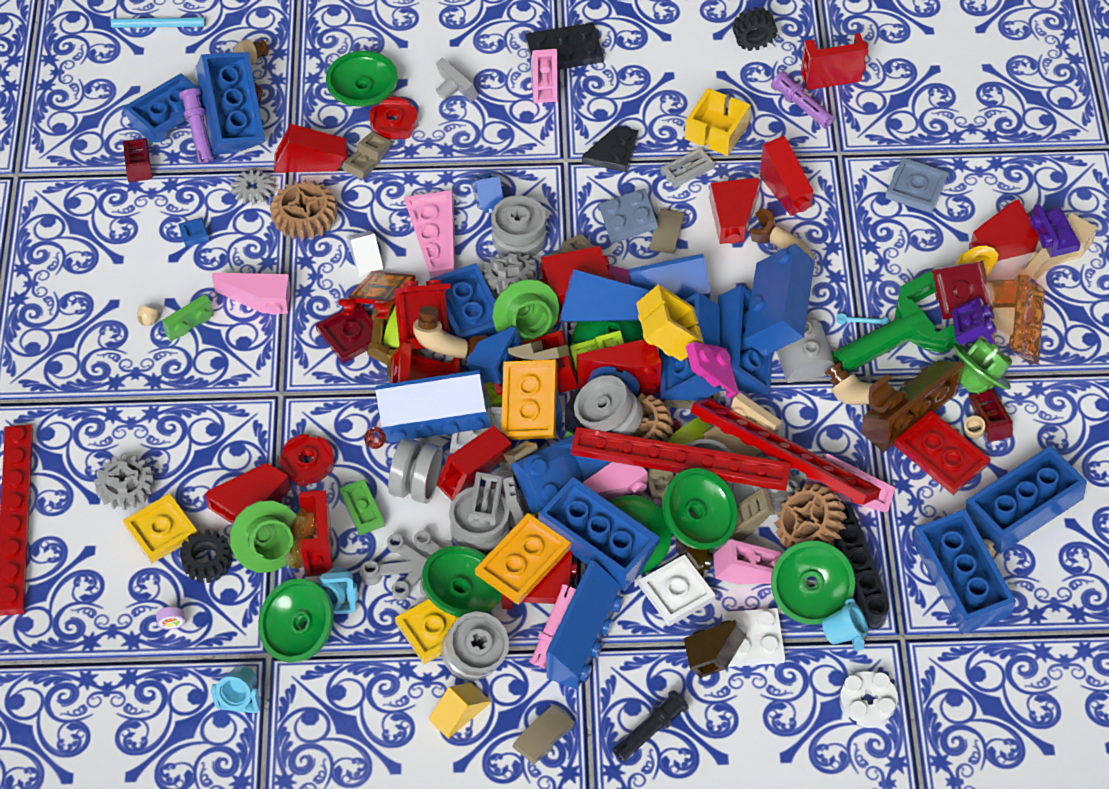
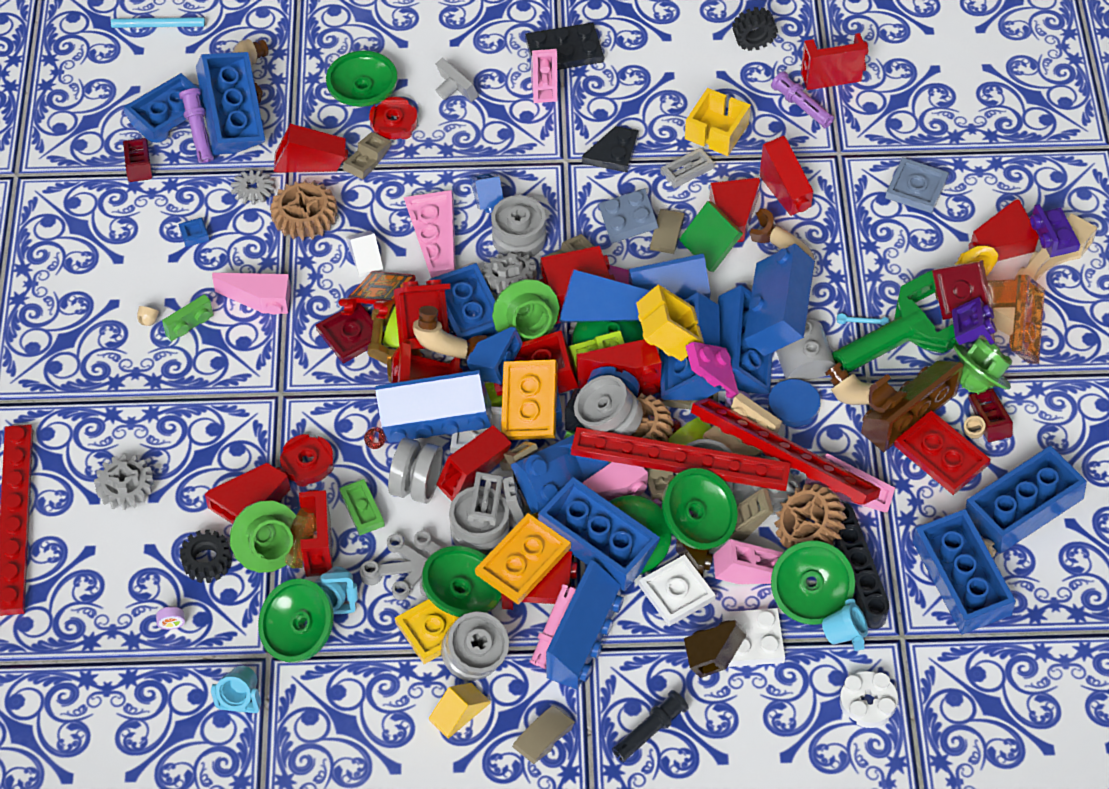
yellow plate [123,493,197,564] -> none
dark tan slope [508,340,570,360] -> none
none -> green tile [679,201,743,272]
none -> blue tile [768,379,820,427]

